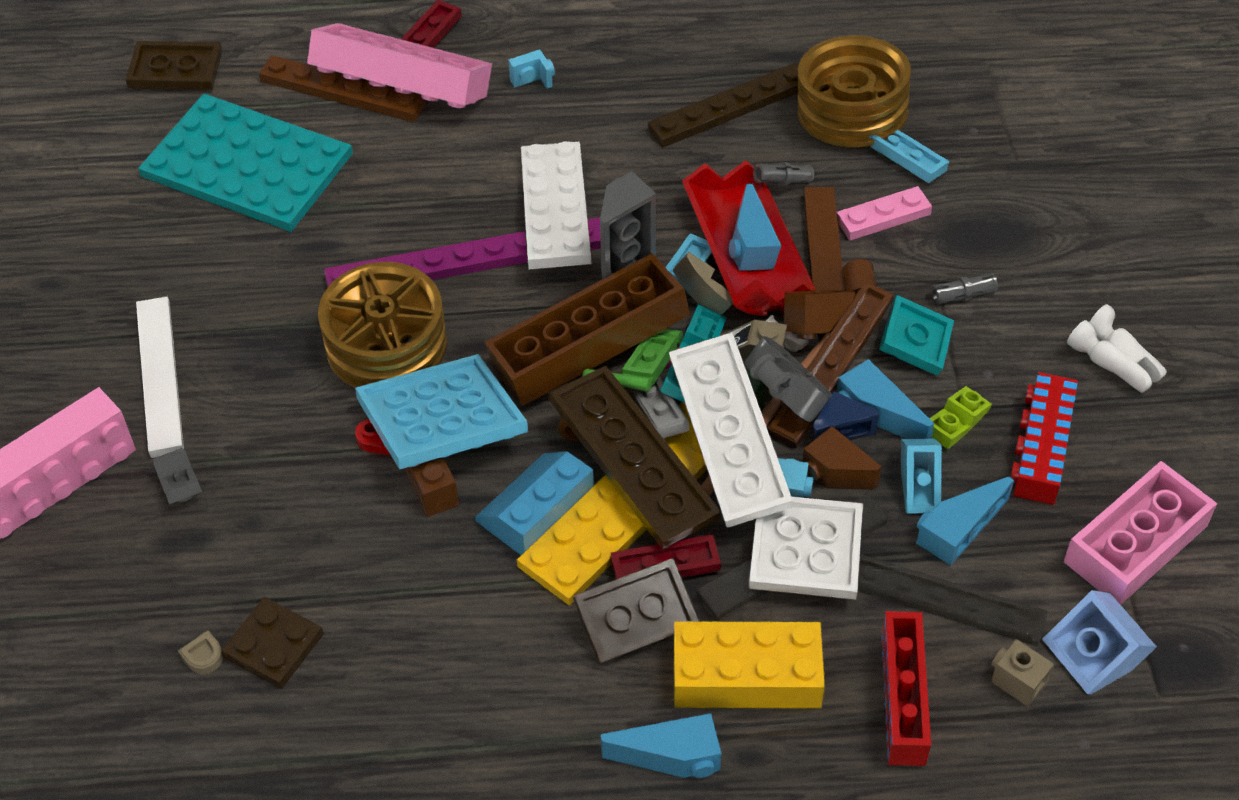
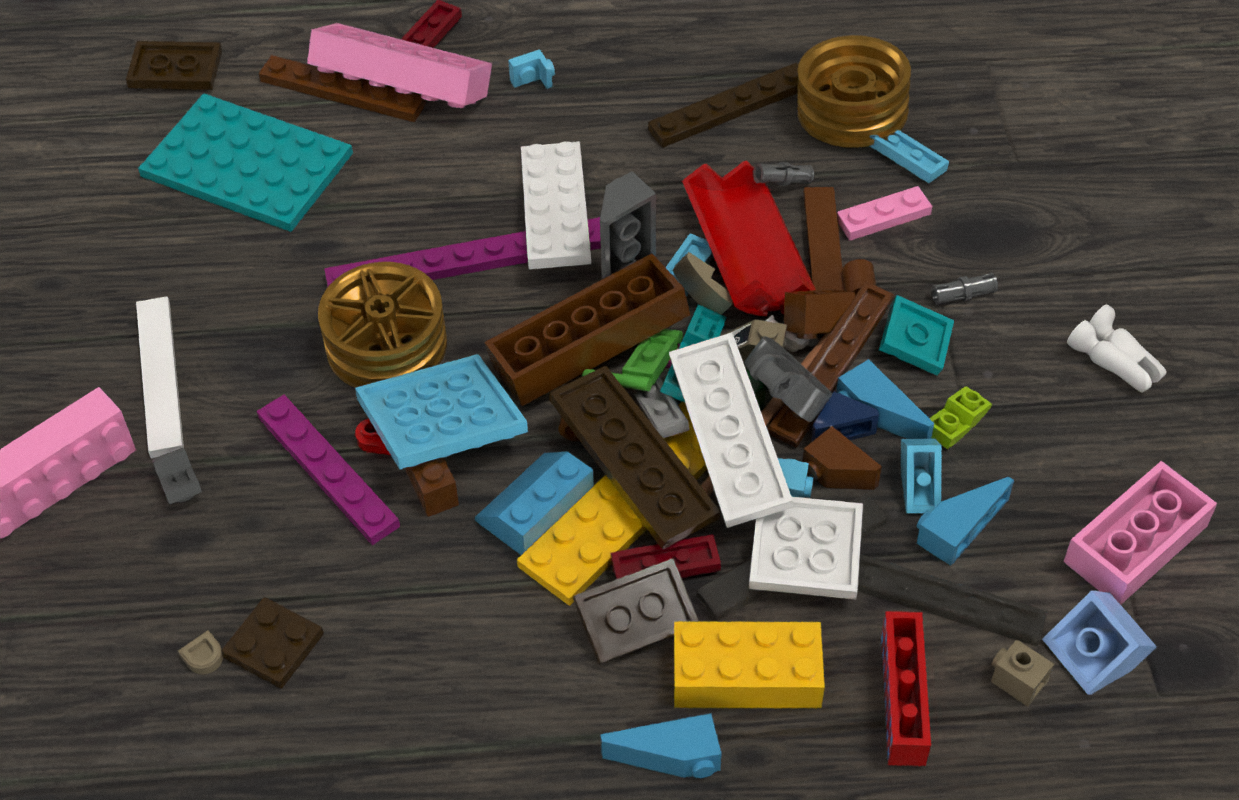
dark azure slope [729,184,781,271] -> none
red brick [1010,372,1078,505] -> none
none -> magenta plate [257,394,400,545]

